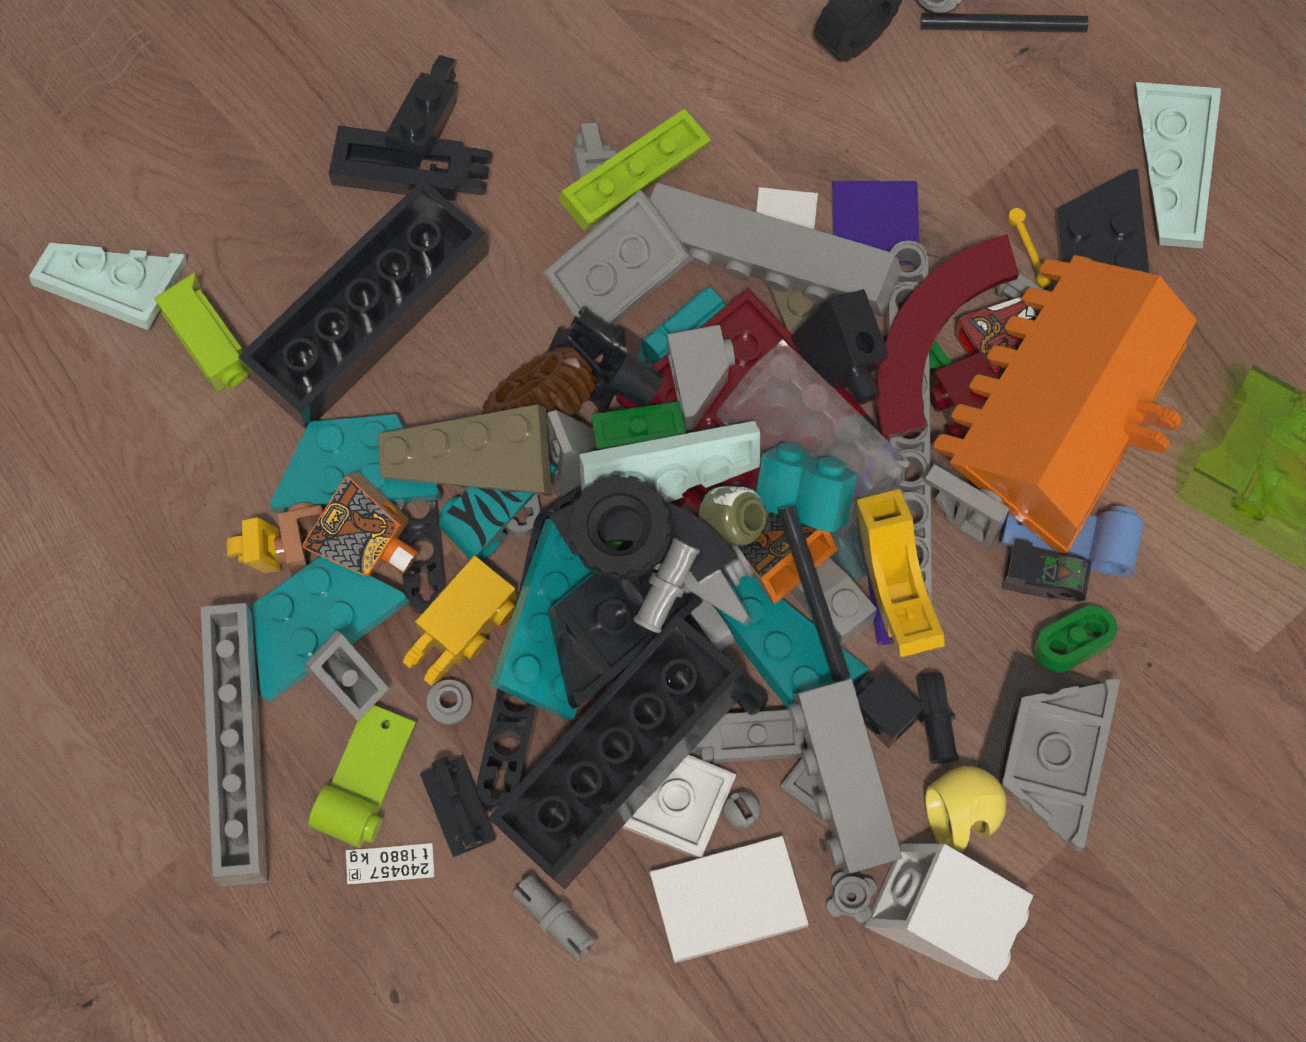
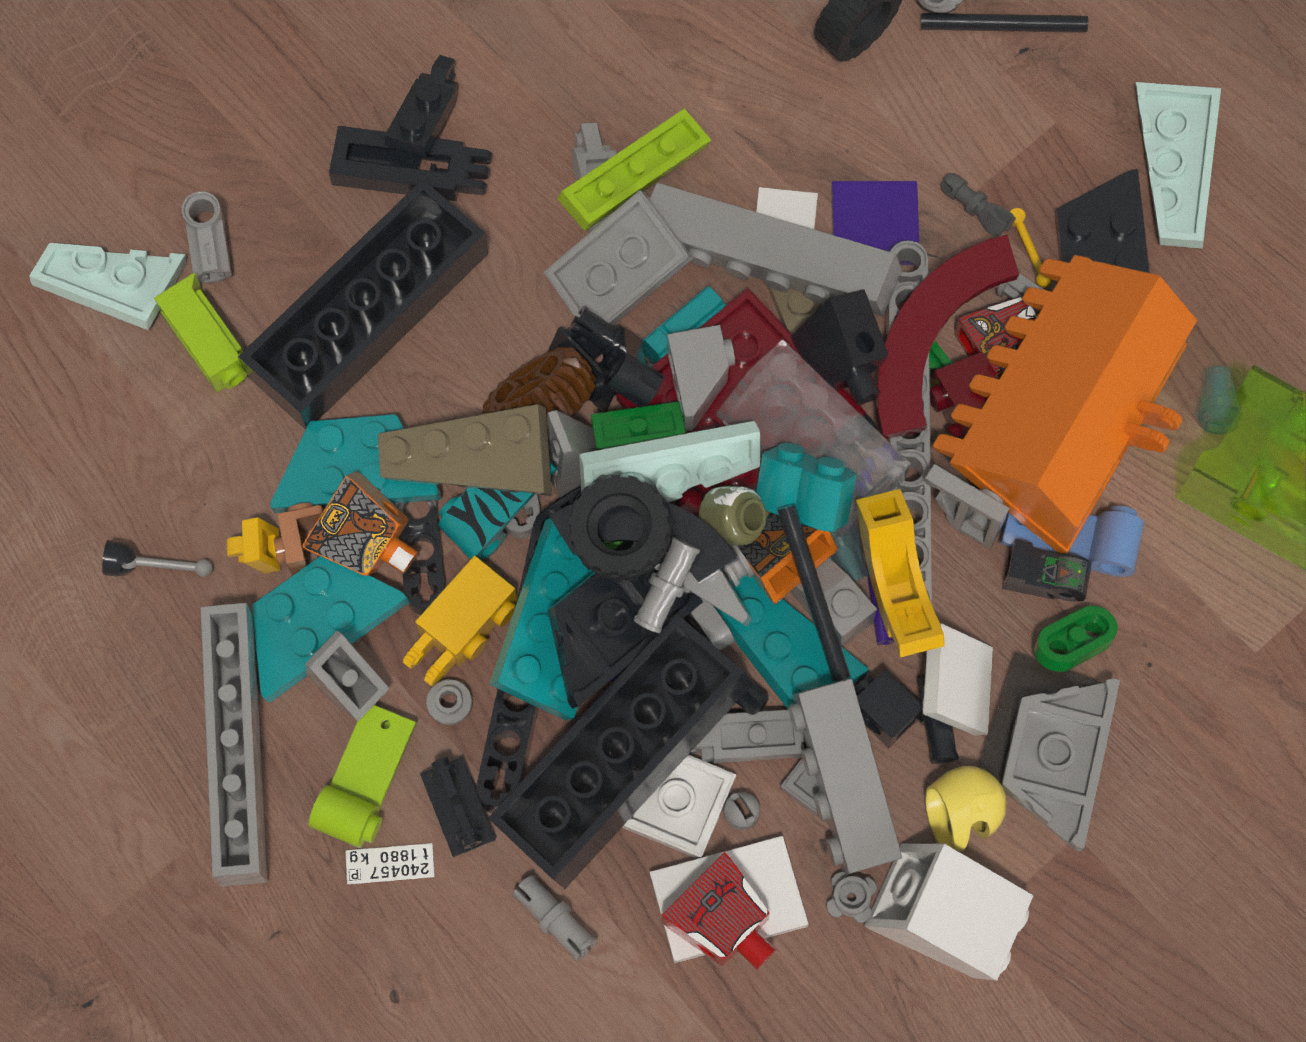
none -> hinge [102,540,213,577]
none -> light grey piece [182,191,232,284]
none -> torso [662,852,776,970]
none -> white tile [923,624,993,736]
none -> dark grey piece [941,173,1016,237]
none -> clear light blue cone [1198,366,1243,434]

